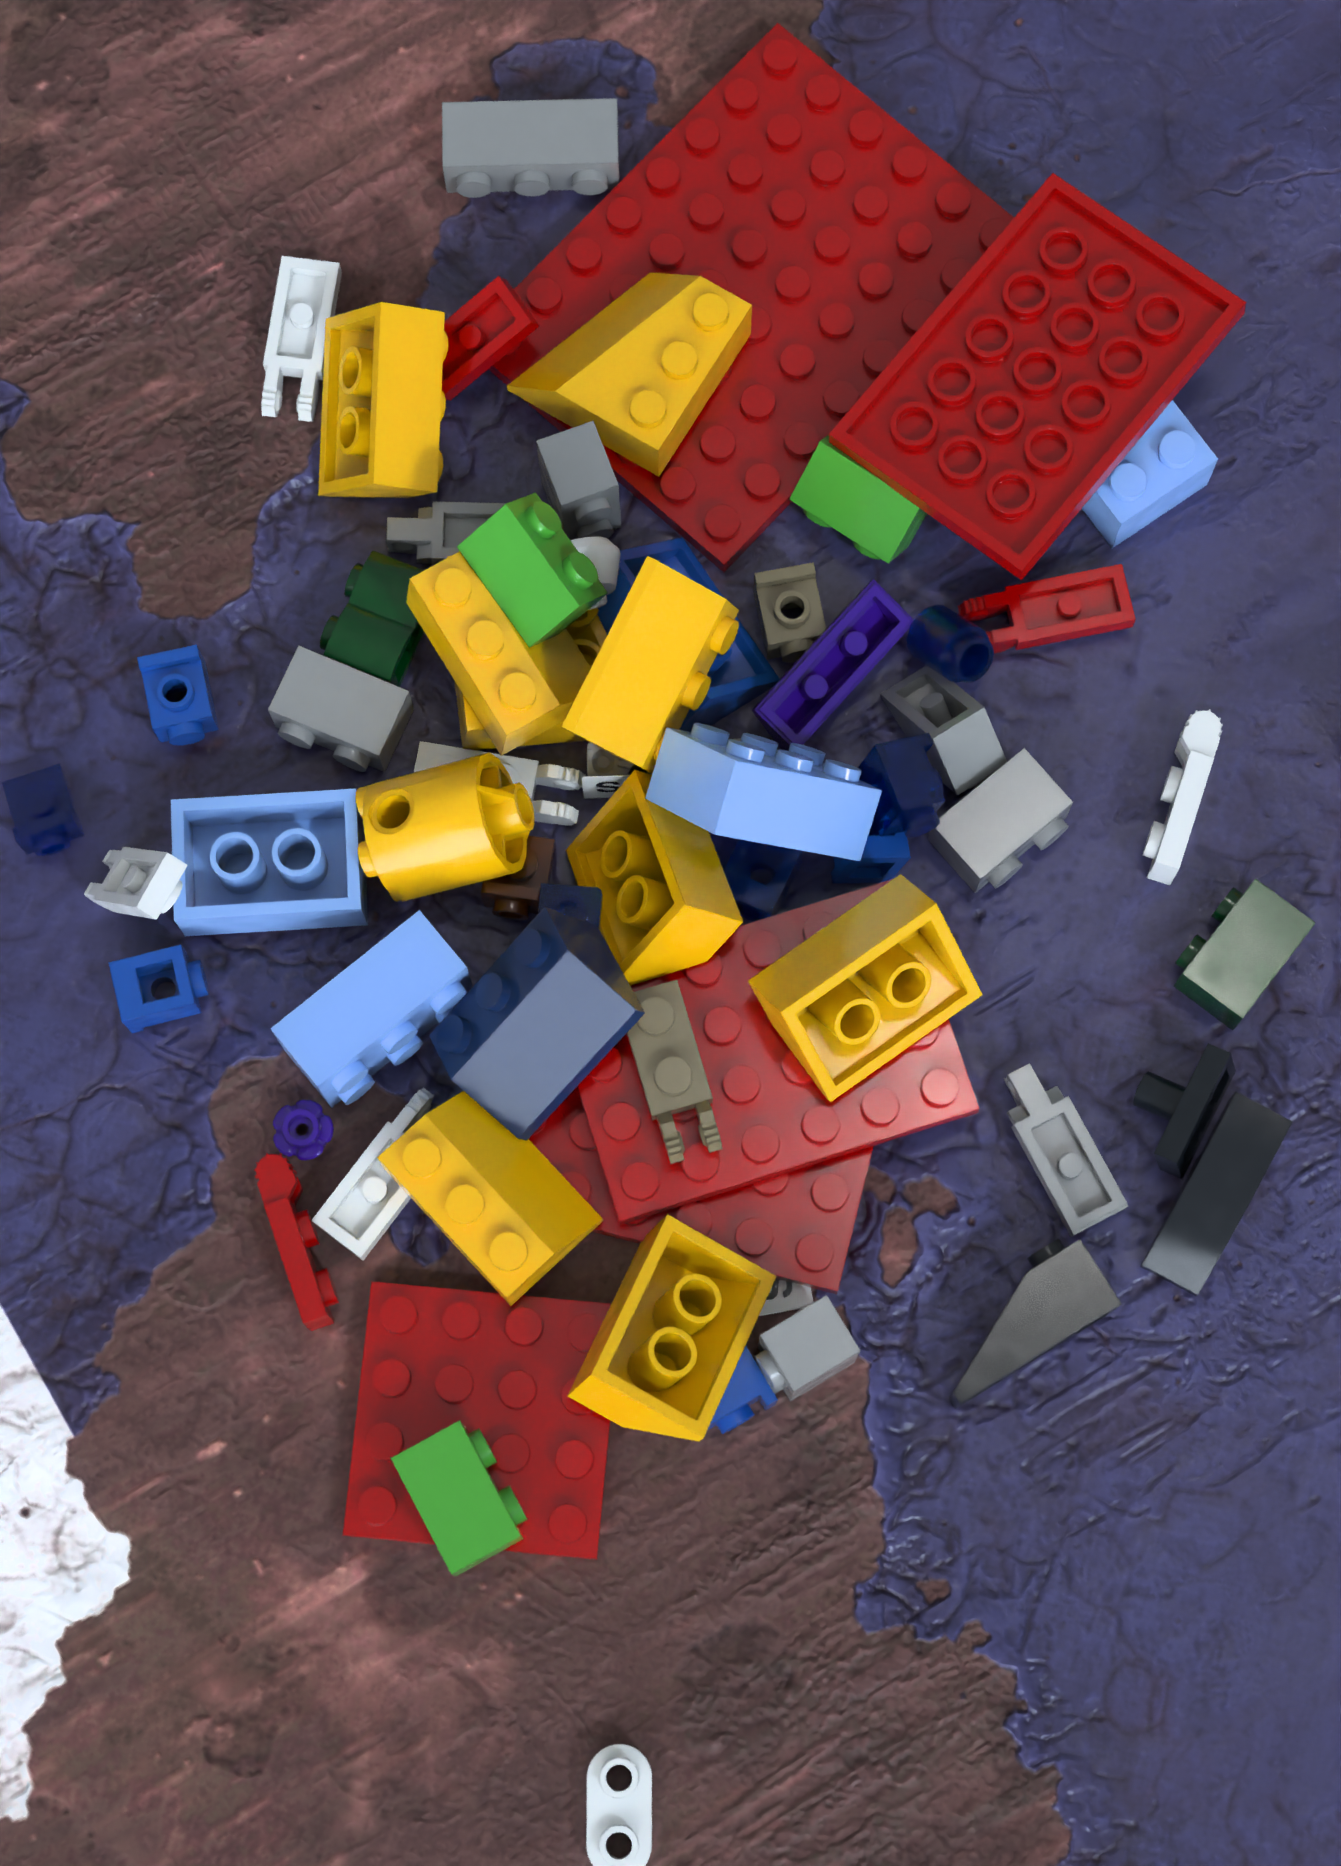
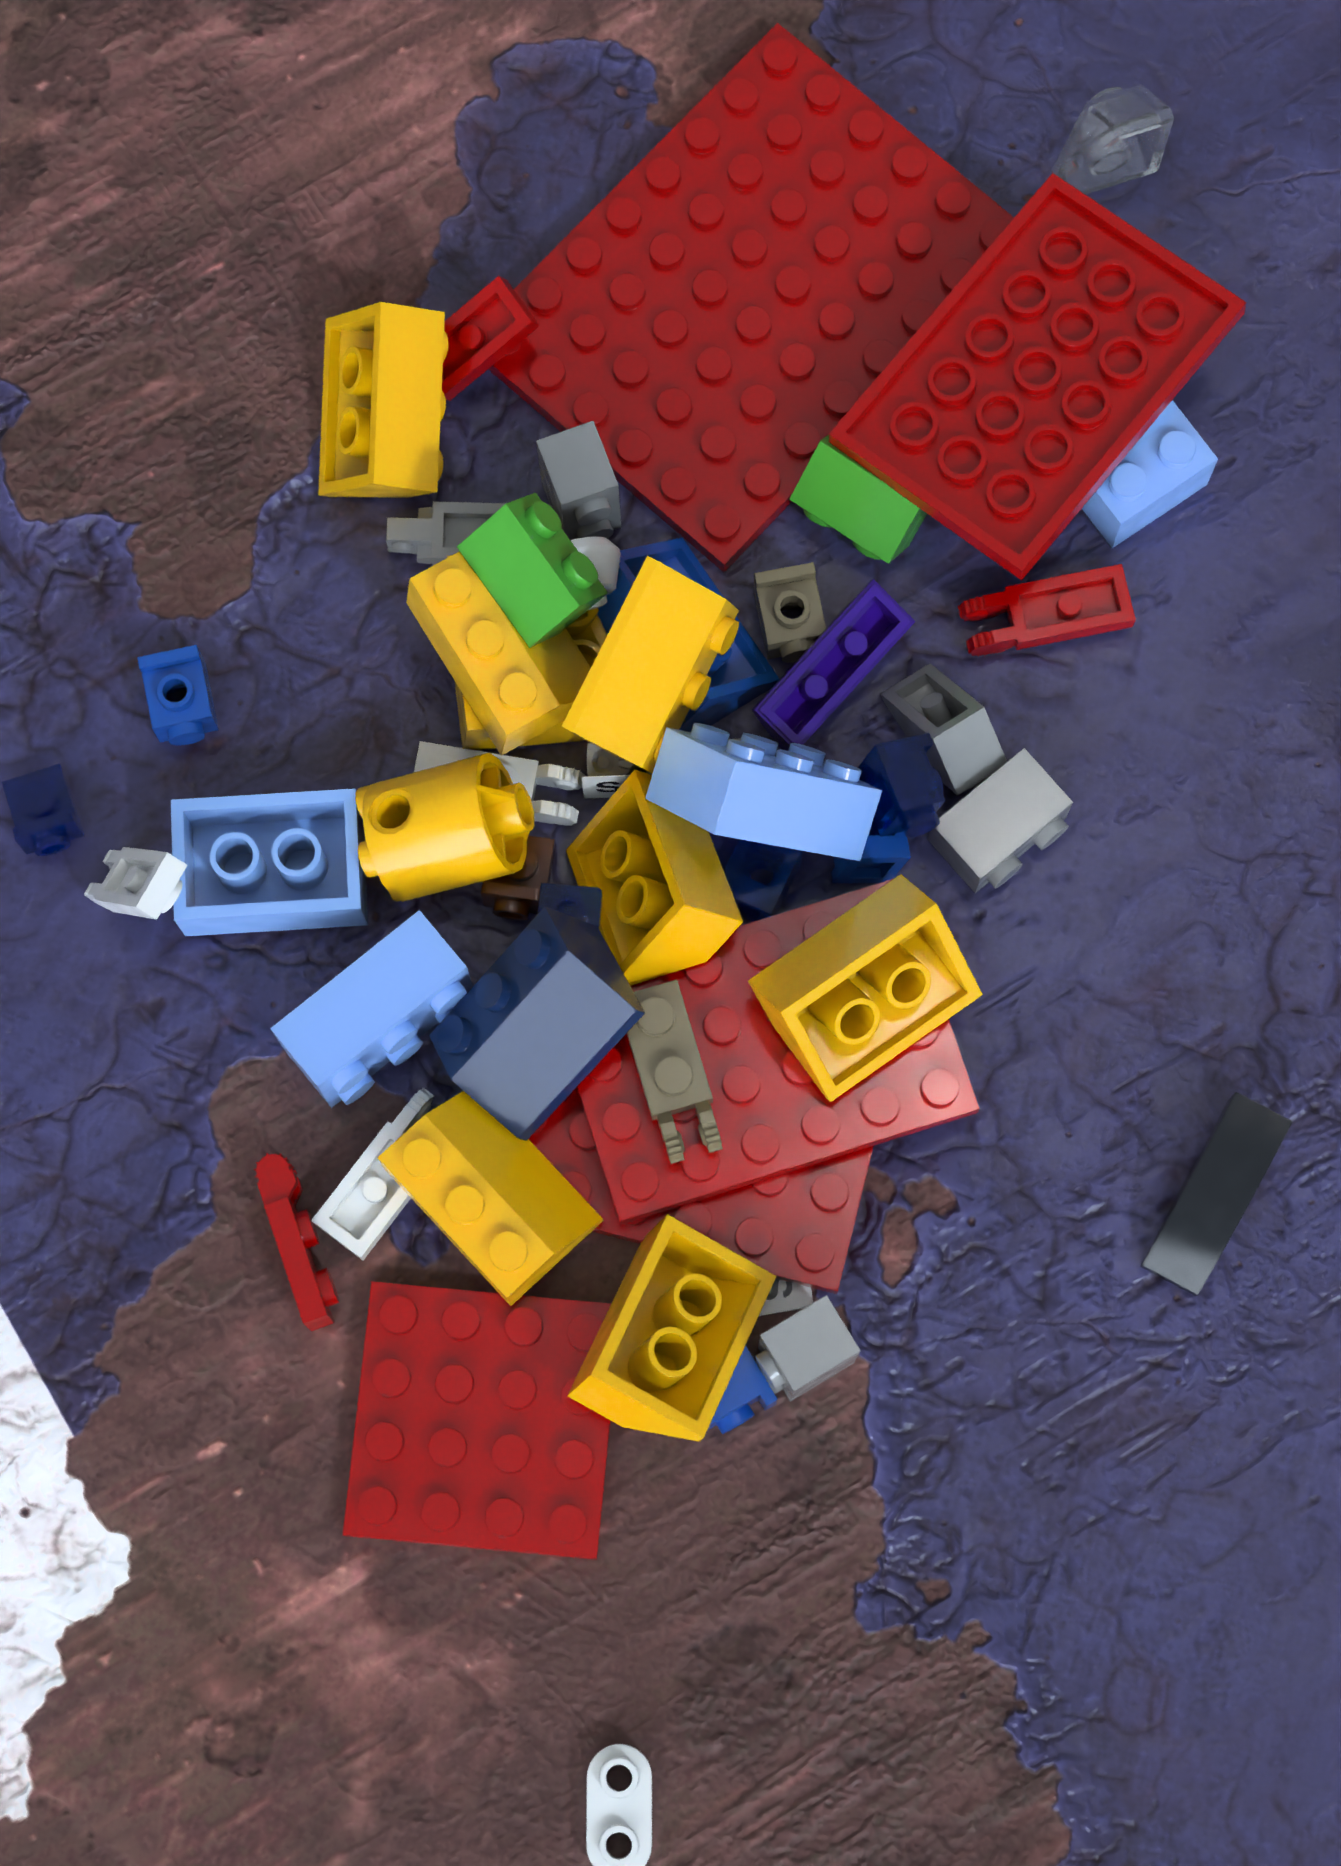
blue brick [108,944,209,1033] -> none
white hinge [261,256,342,422] -> none
light grey brick [268,645,414,772] -> none
dark purple plate [273,1100,334,1161] -> none
dark green brick [320,551,425,687] -> none
bright green brick [391,1420,528,1576] -> none
light grey brick [442,98,619,198] -> none
yellow wedge [507,272,752,477] -> none
clear blue brick [907,605,994,683] -> none
slope [949,1239,1121,1409] -> none
light grey hinge [1004,1063,1128,1237] -> none
black tile [1133,1043,1236,1180] -> none
white hinge [1142,709,1223,885] -> none
brick [1174,878,1316,1031] -> none
none -> clear slope [1051,84,1174,195]

